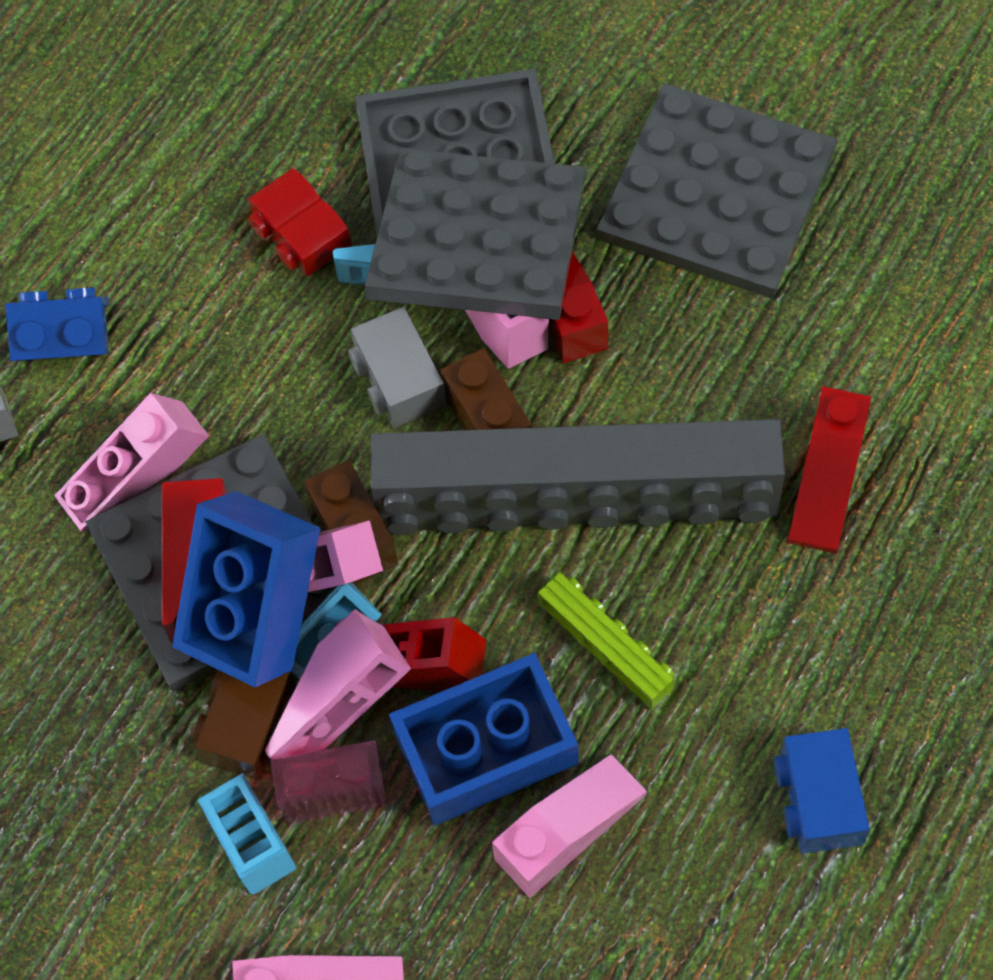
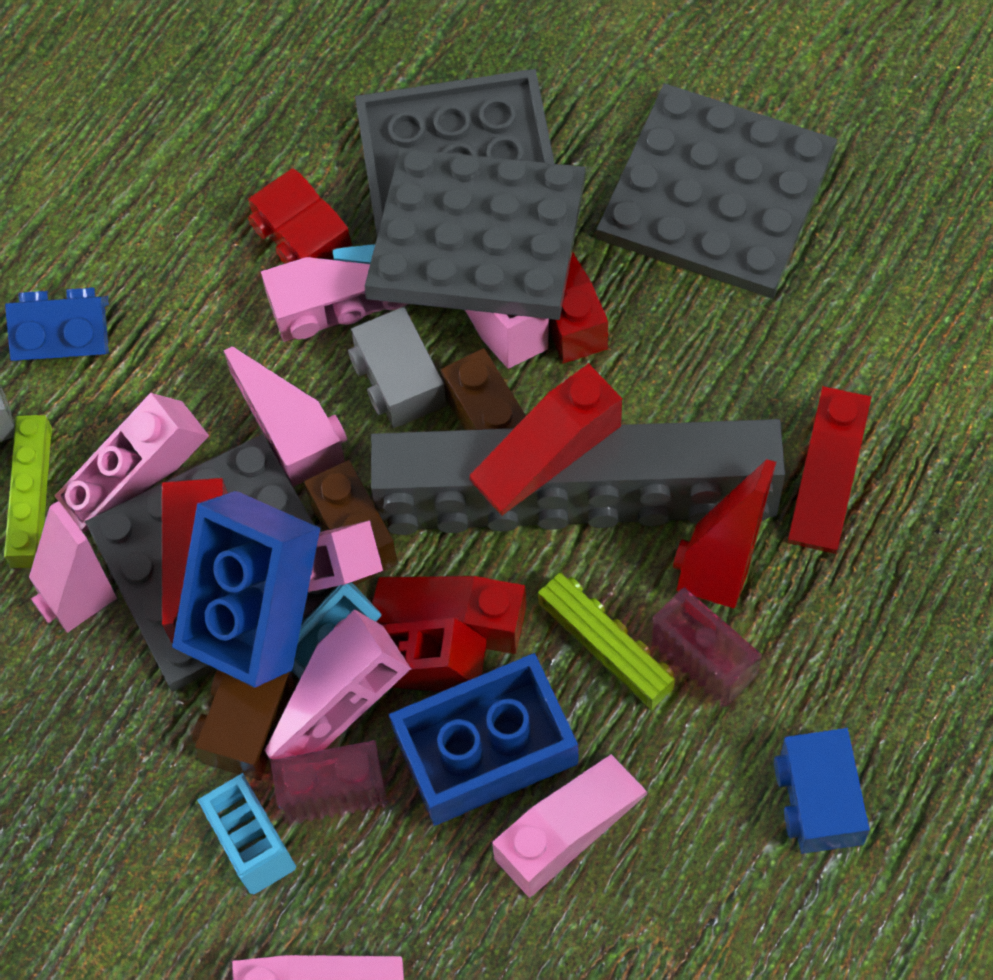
none -> lime piece [4,415,52,568]
none -> bright pink slope [29,501,117,633]
none -> bright pink slope [224,346,347,487]
none -> bright pink slope [261,257,407,342]
none -> red slope [372,576,527,655]
none -> red slope [469,363,622,516]
none -> clear pink brick [651,587,762,707]
none -> red slope [673,459,777,609]

